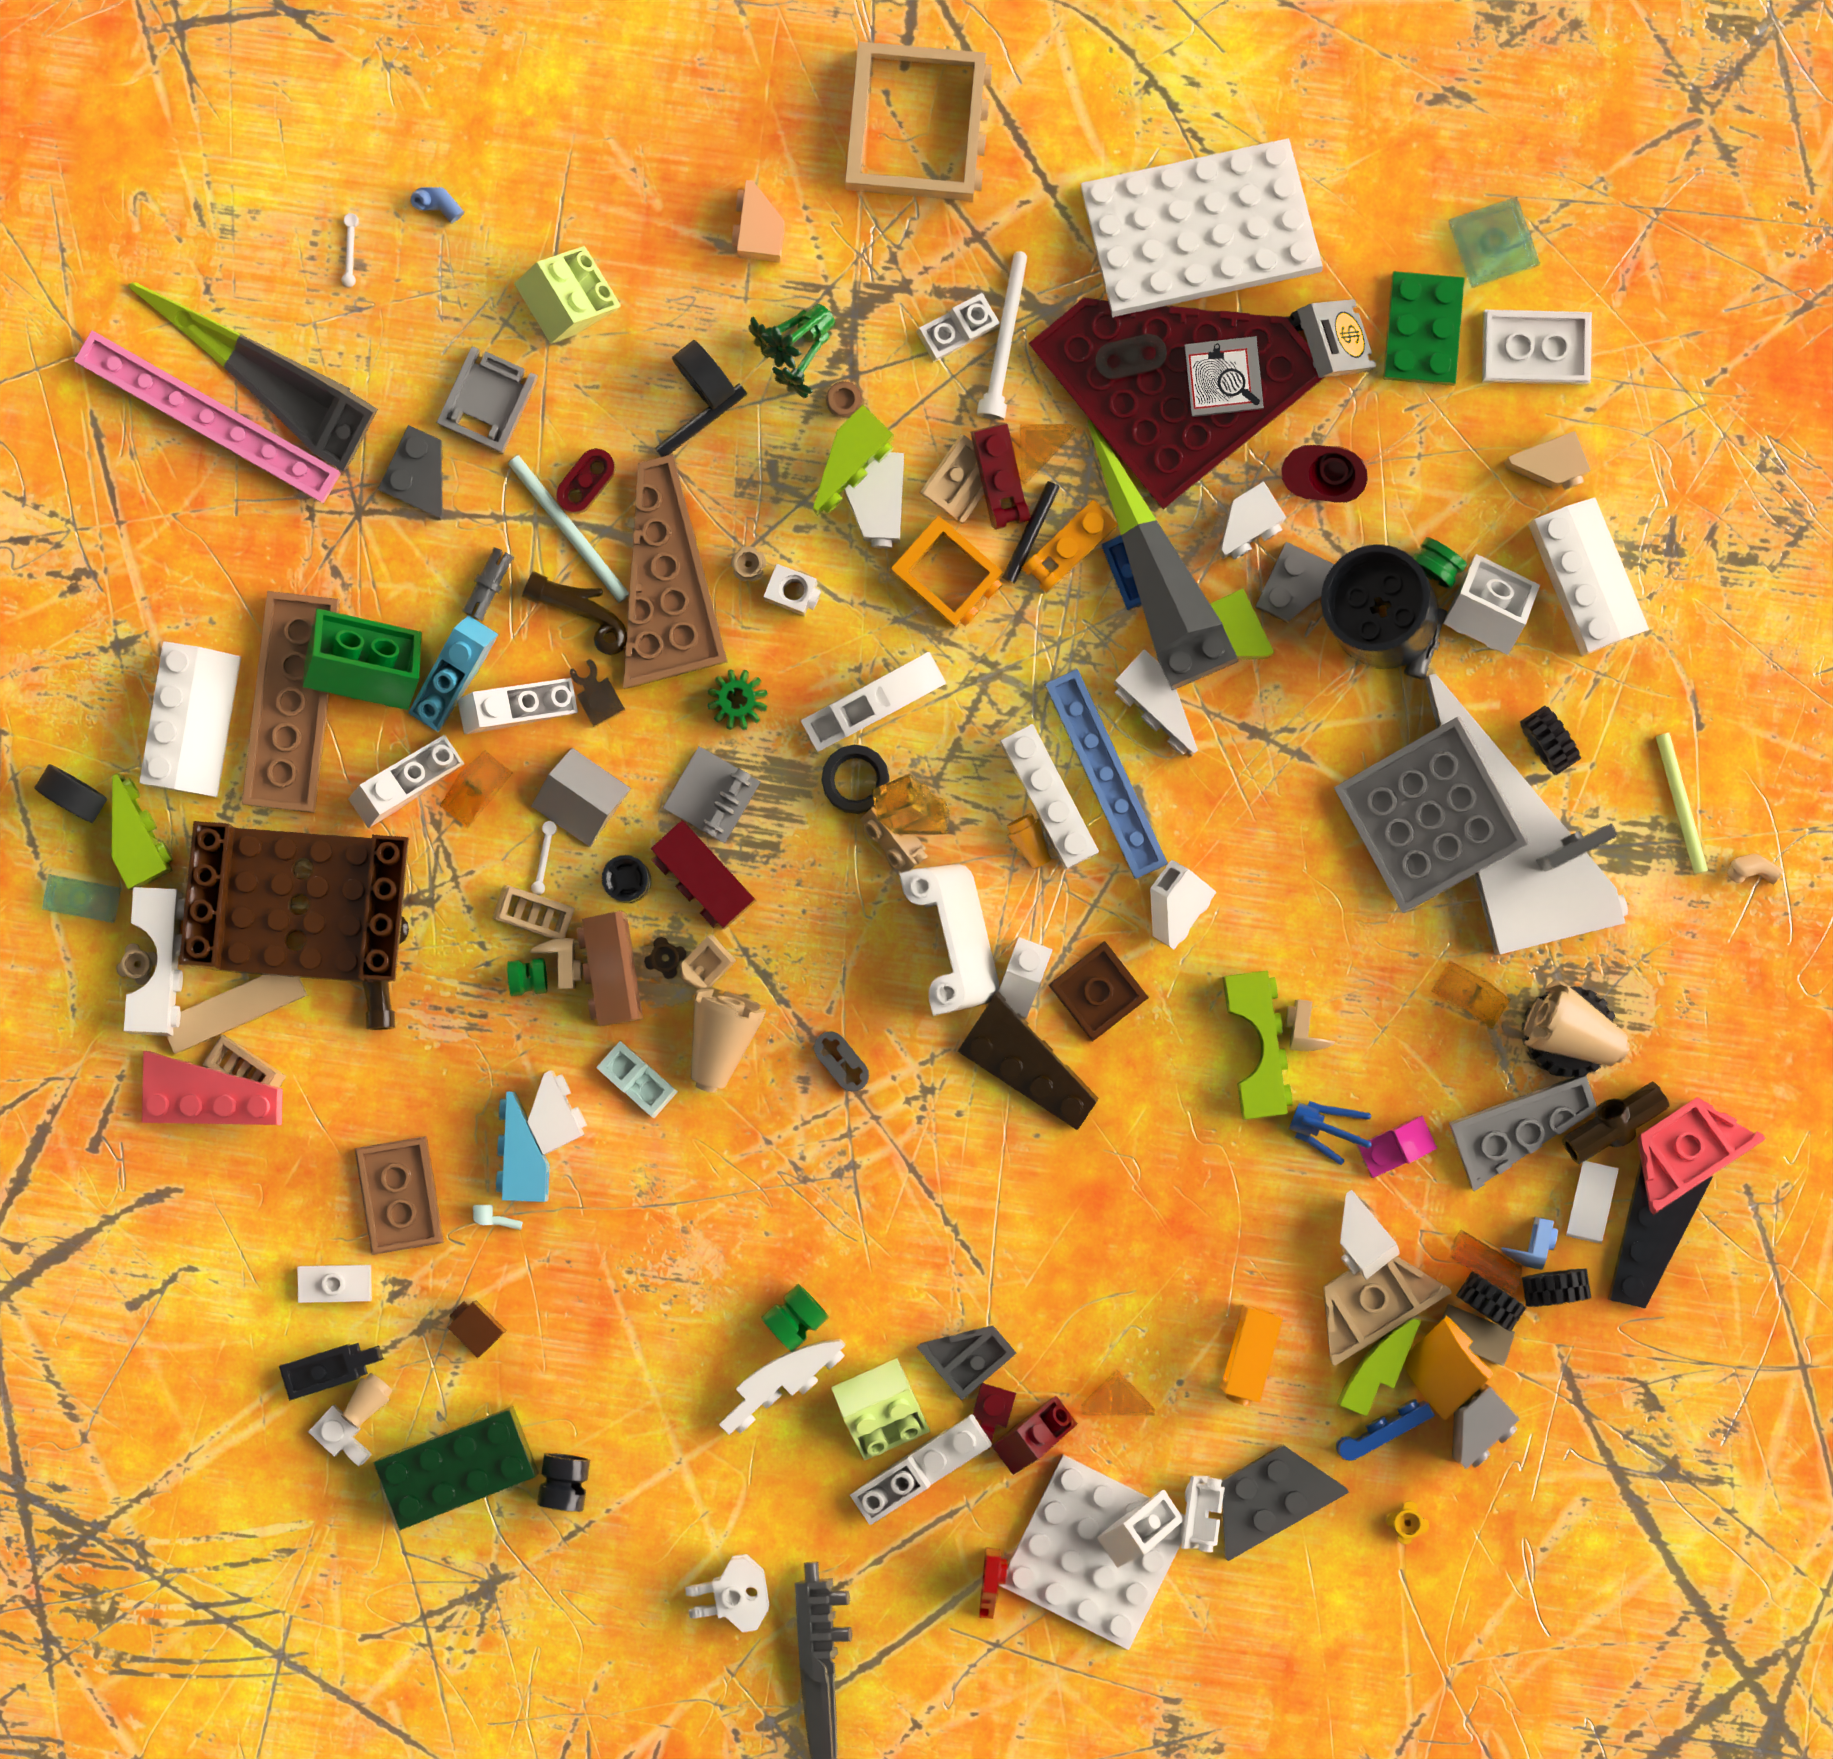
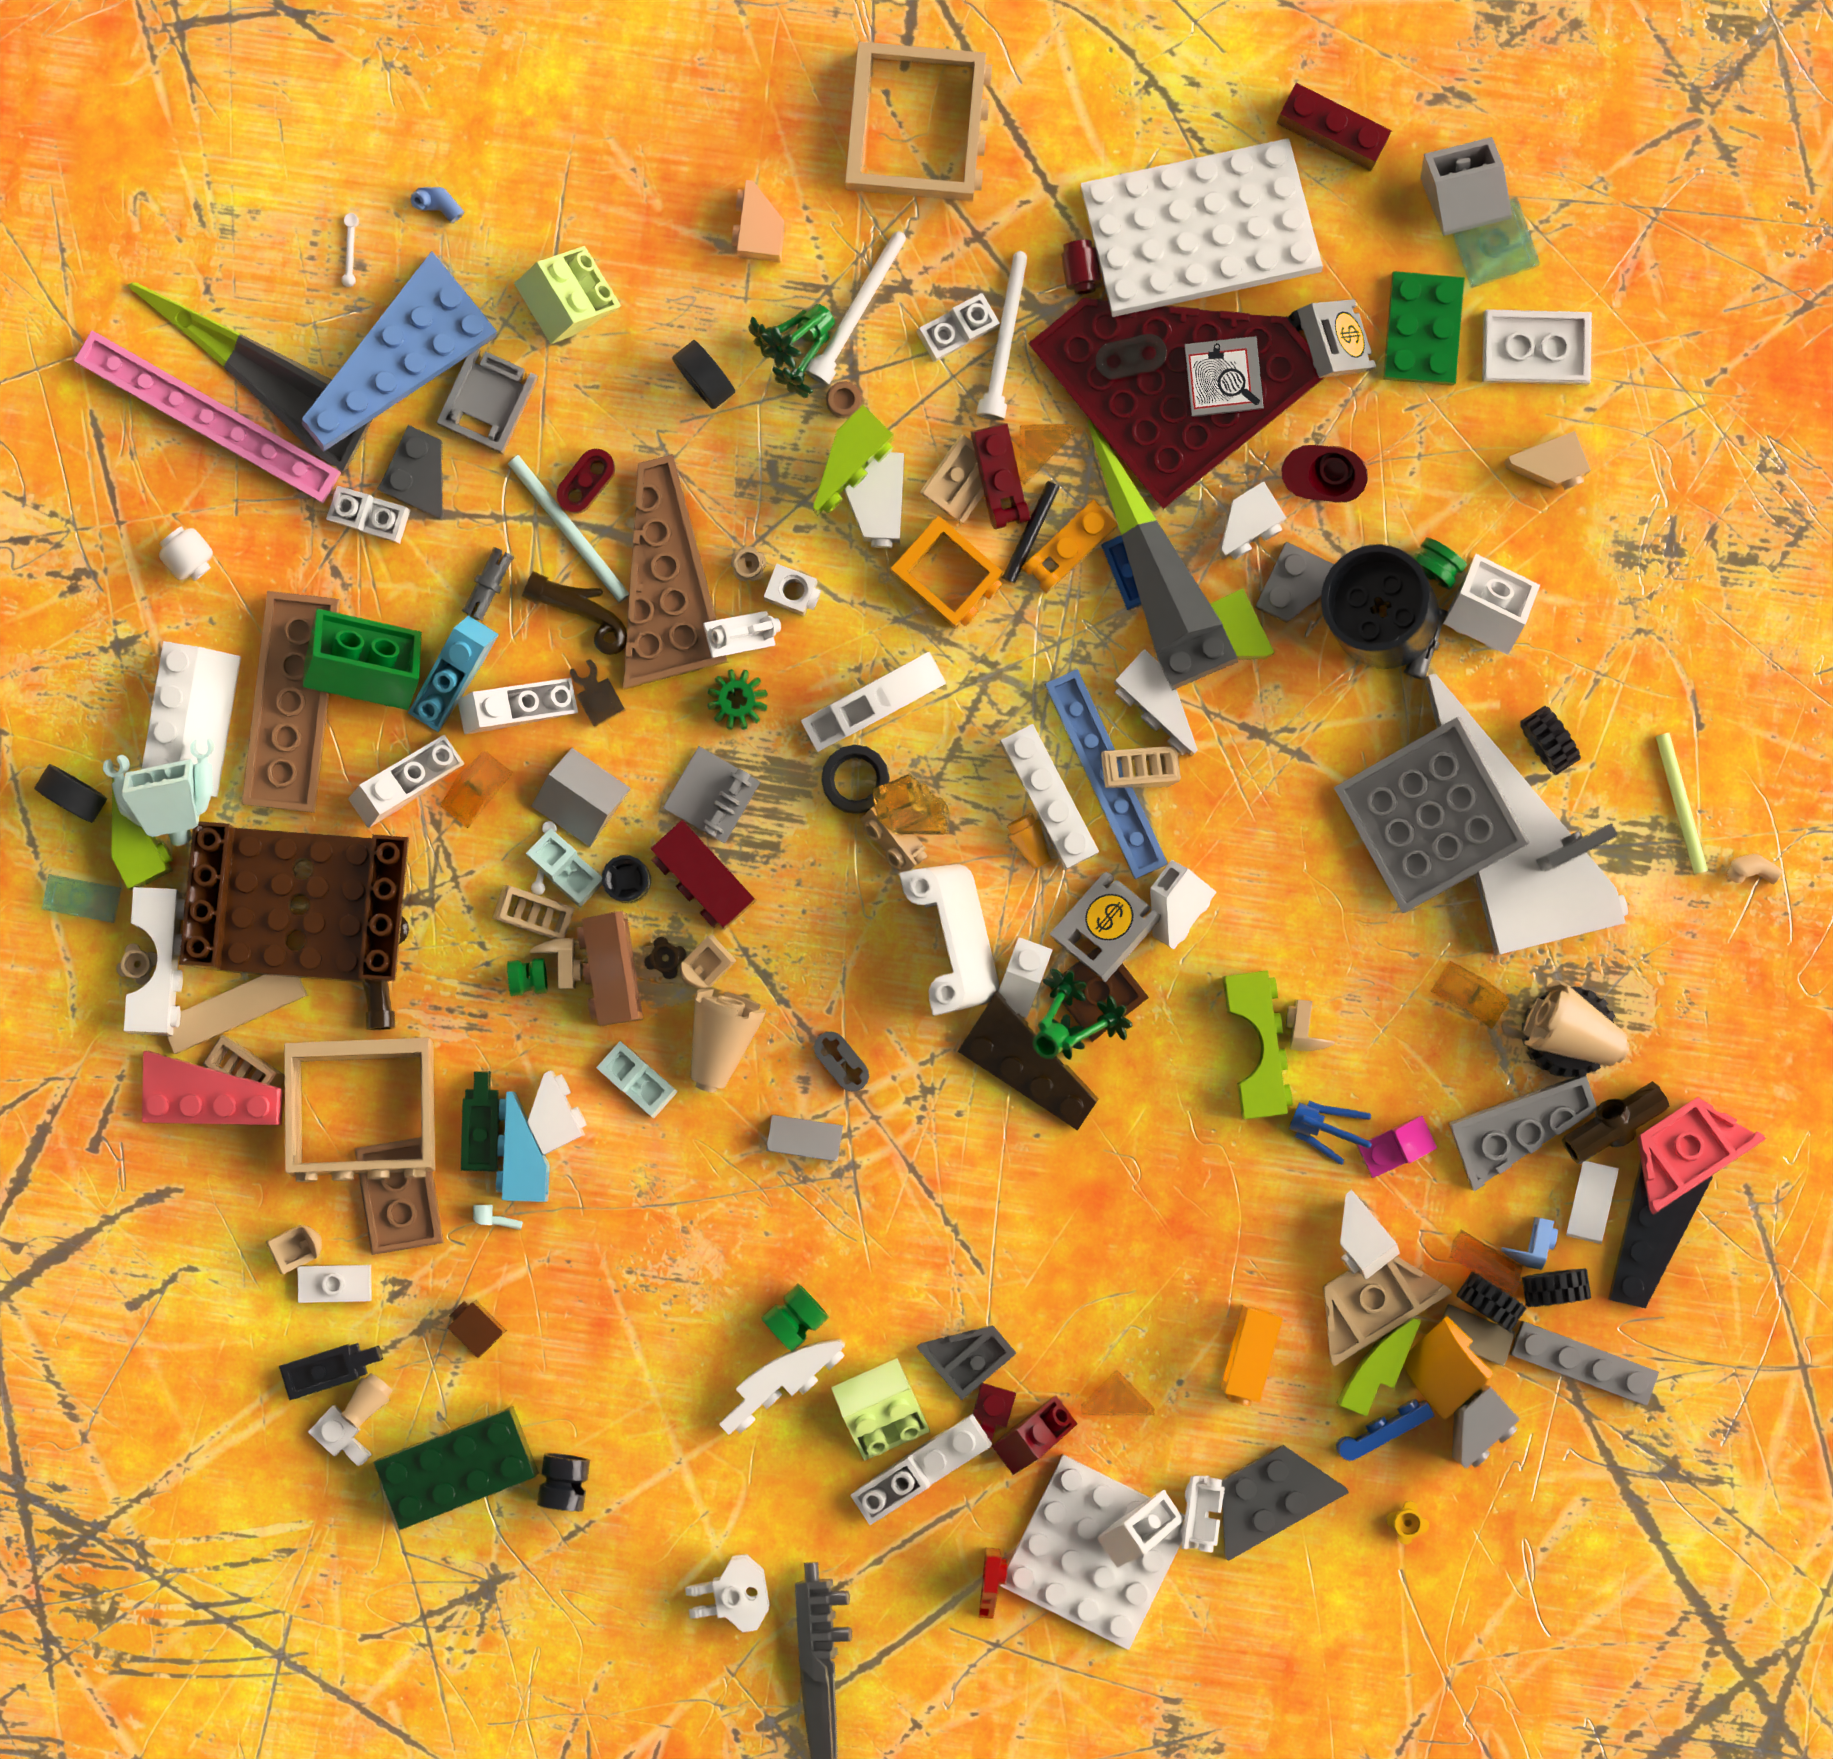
black bar [655,383,748,457] -> none
white slope [1528,498,1649,656] -> none
none -> light aqua torso [103,738,214,846]
none -> white head [159,526,213,581]
none -> tan plate [265,1225,322,1274]
none -> tan window [284,1038,435,1182]
none -> medium blue wing [302,251,497,452]
none -> white slope [326,486,411,543]
none -> dark green hinge [461,1071,500,1172]
none -> light aqua slope [526,828,603,907]
none -> white hinge [703,611,781,658]
none -> light grey slope [766,1115,843,1161]
none -> white piece [804,231,906,386]
none -> plant [1033,969,1132,1060]
none -> light grey container [1050,872,1161,982]
none -> dark red brick [1061,239,1102,295]
none -> tan slope [1101,747,1181,788]
none -> dark red brick [1276,83,1392,171]
none -> light grey slope [1421,137,1512,236]
none -> light grey plate [1510,1321,1659,1406]

